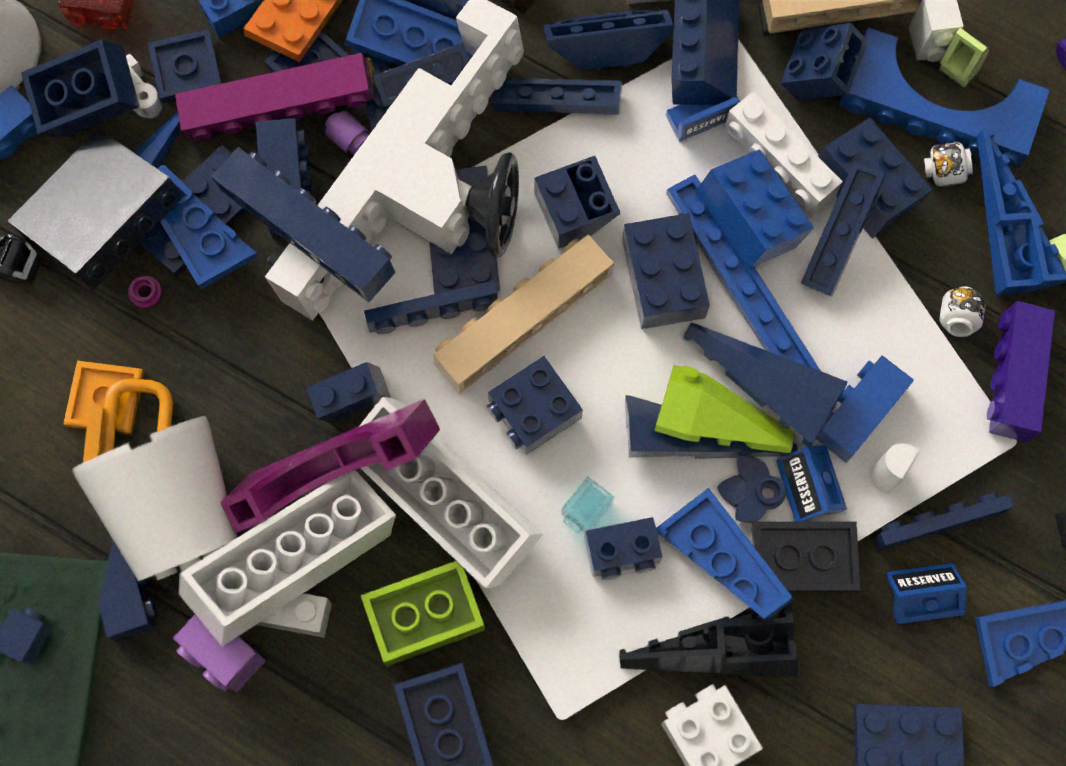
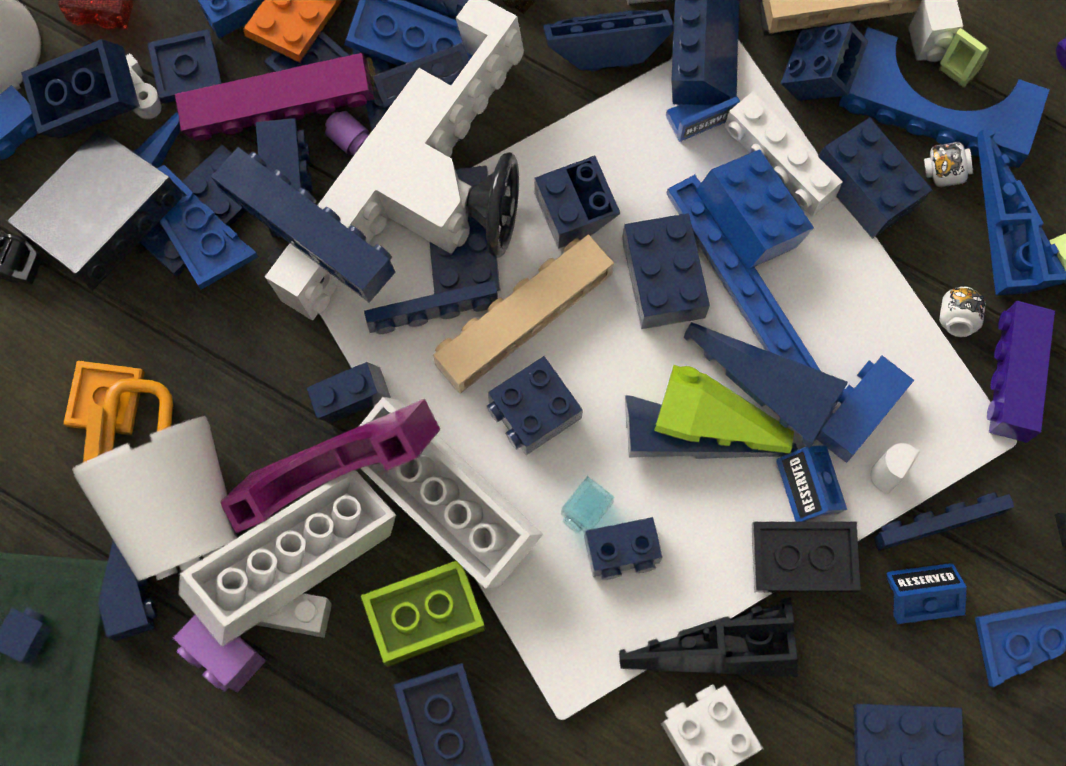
magenta plate [128,276,162,308] -> none
dark blue plate [492,78,622,114] -> none
blue wing [656,488,794,620] -> none
dark blue plate [717,455,786,523] -> none
dark blue plate [801,161,887,297] -> none

